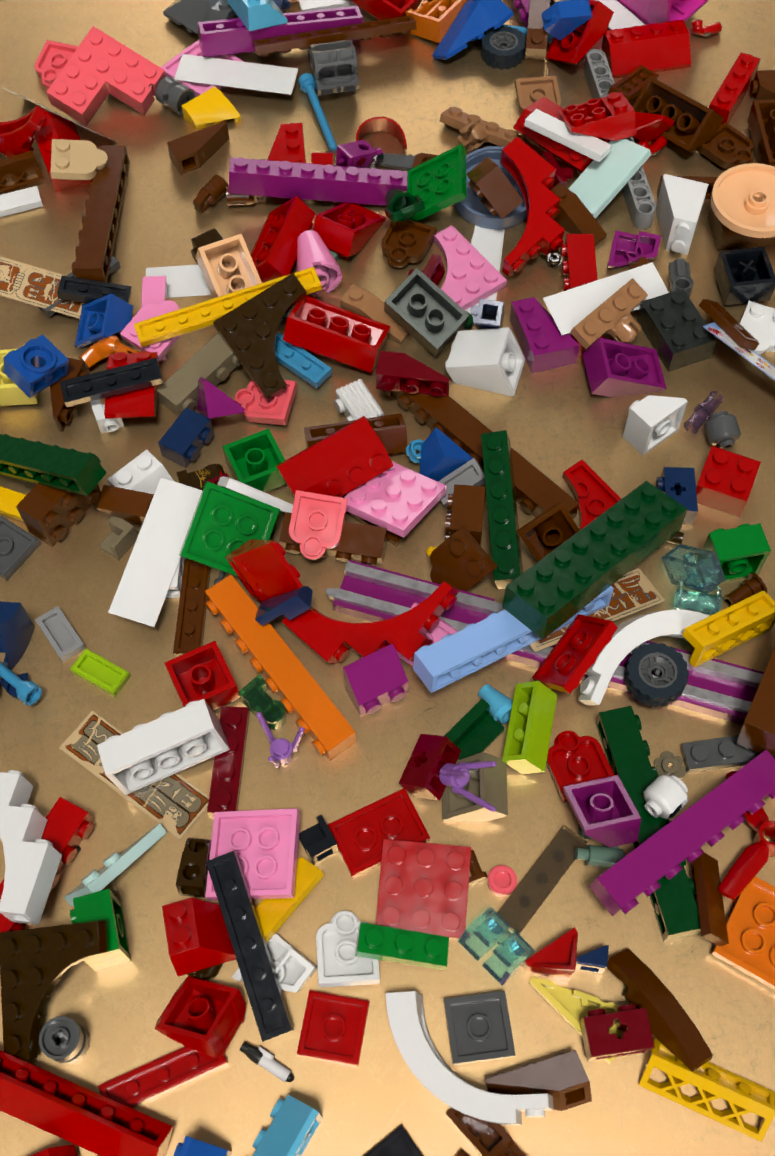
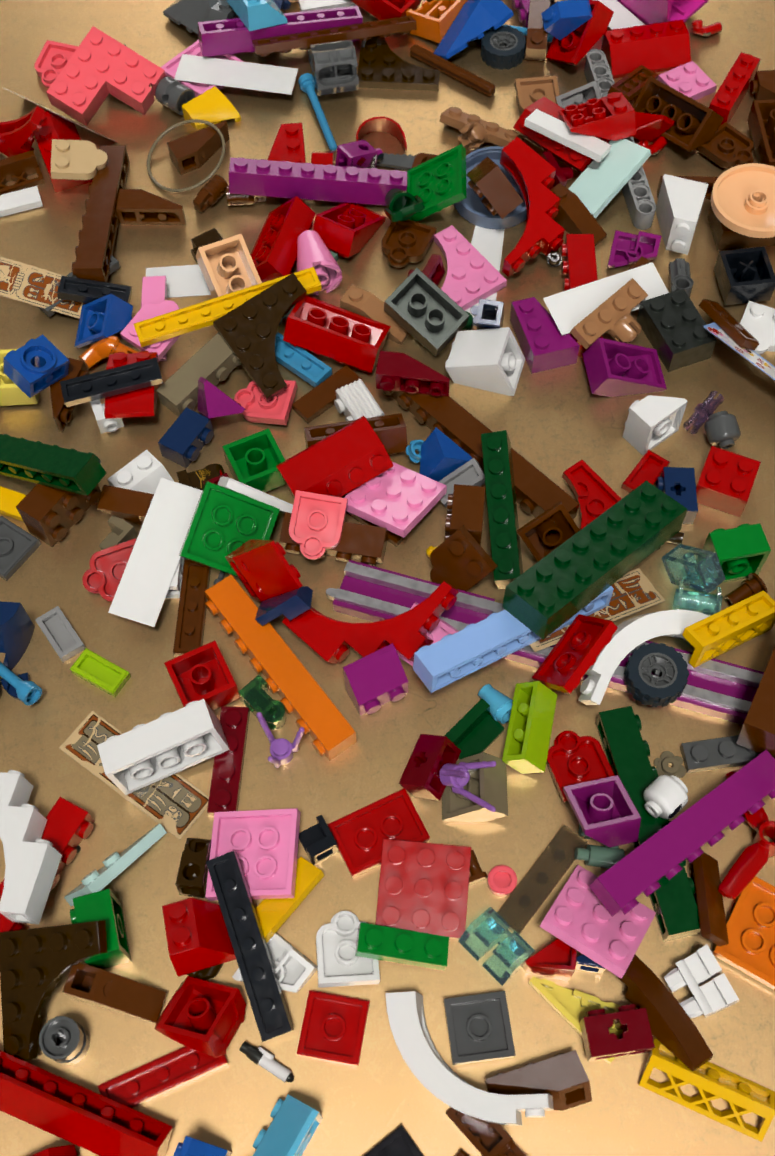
none -> reddish brown slope [62,963,167,1023]
none -> red plate [82,538,137,601]
none -> reddish brown slope [116,189,186,225]
none -> dark tan piece [147,119,225,192]
none -> reddish brown tile [292,365,362,423]
none -> dark brown plate [357,36,440,91]
none -> reddish brown axle [410,44,496,97]
none -> bright pink plate [540,865,656,979]
none -> light grey slope [556,80,602,109]
none -> red tile [621,450,670,493]
none -> bright pink plate [658,61,717,100]
none -> white hips [664,944,739,1019]

